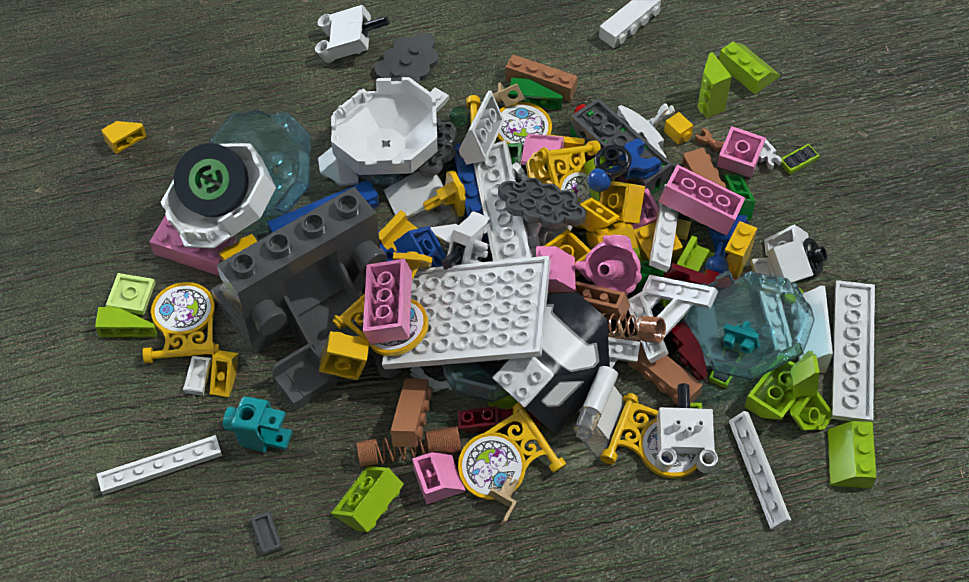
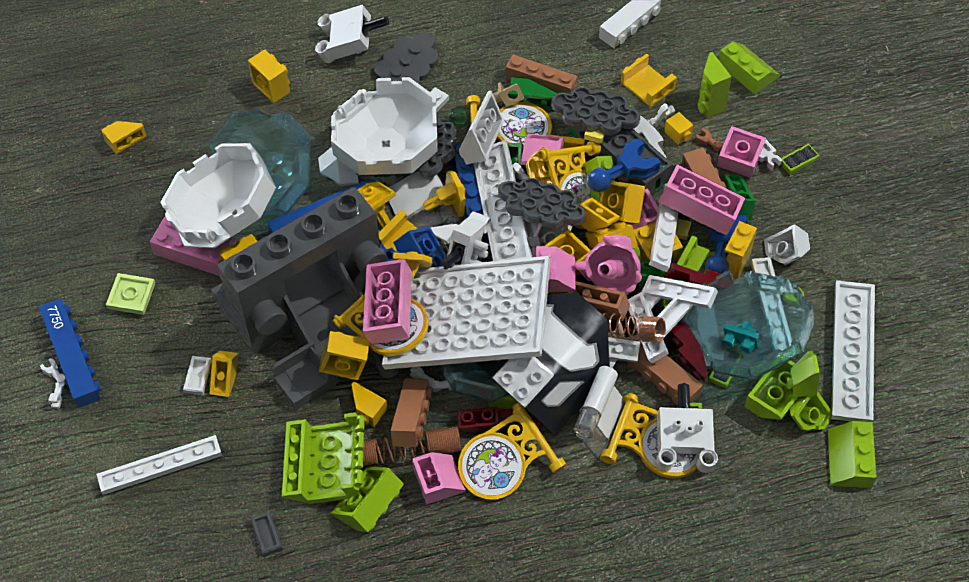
lime slope [95,306,157,337] -> none
piece [143,282,220,364] -> none
black wheel [174,143,249,217] -> none
teal piece [223,396,293,453] -> none
tan bracket [488,476,519,526] -> none
black piece [594,145,632,177] -> none
white plate [729,411,791,530] -> none
white slope [767,239,813,288] -> none
white slope [793,286,833,373] -> none
black piece [803,238,827,275] -> none
none -> blue brick [39,298,102,408]
none -> white piece [40,358,67,409]
none -> yellow brick [248,49,290,103]
none -> lime slope [282,412,365,504]
none -> yellow slope [351,381,388,427]
none -> yellow piece [358,182,396,228]
none -> dark grey plate [551,87,640,135]
none -> light yellow tile [584,130,606,144]
none -> yellow panel [621,54,677,107]

